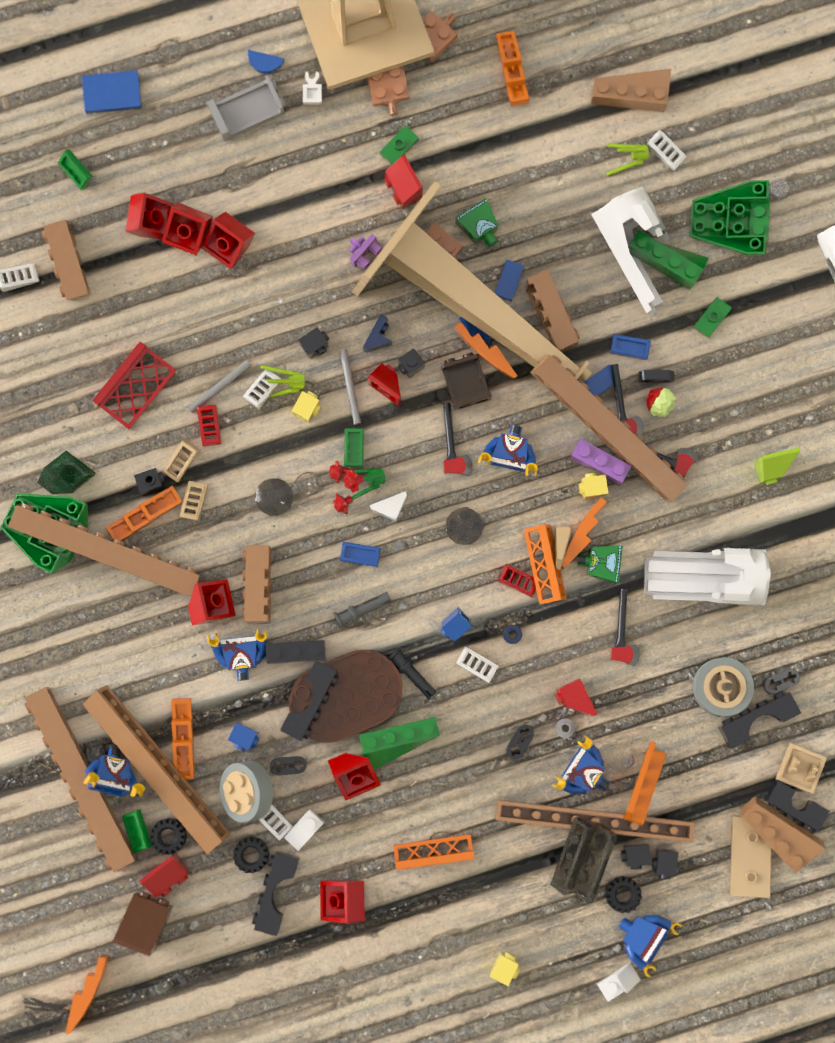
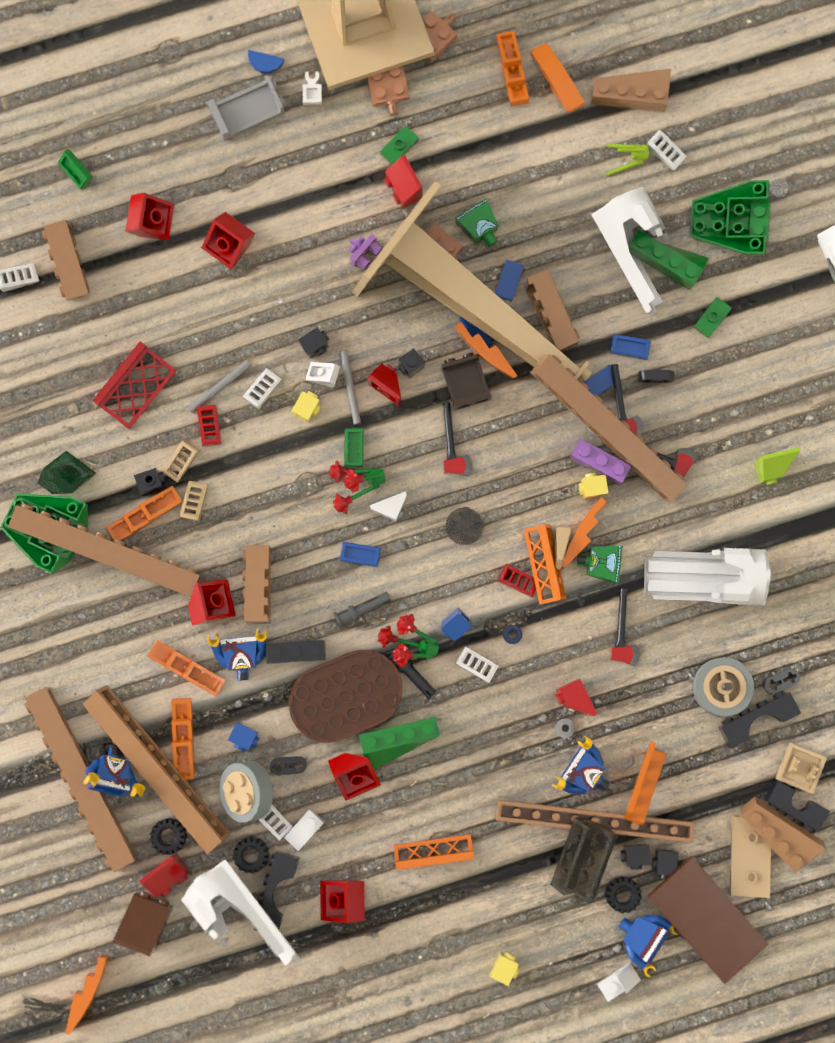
blue tile [82,70,142,114] -> none
green plate [122,809,152,853] -> none
red slope [161,202,213,256] -> none
clear smoke dish [255,478,293,516] -> none
lime plant [260,365,305,397] -> none
black arch [280,660,339,741] -> none
dark blue slope [363,314,392,353] -> none
torso [478,425,538,476] -> none
black beam [506,725,534,759] -> none
yellowish green piece [646,387,676,417] -> none
none -> orange slope [147,640,226,697]
none -> white piece [182,860,302,966]
none -> white slope [305,362,340,388]
none -> red plant [377,614,439,667]
none -> orange slope [530,42,585,113]
none -> reddish brown tile [647,856,768,984]

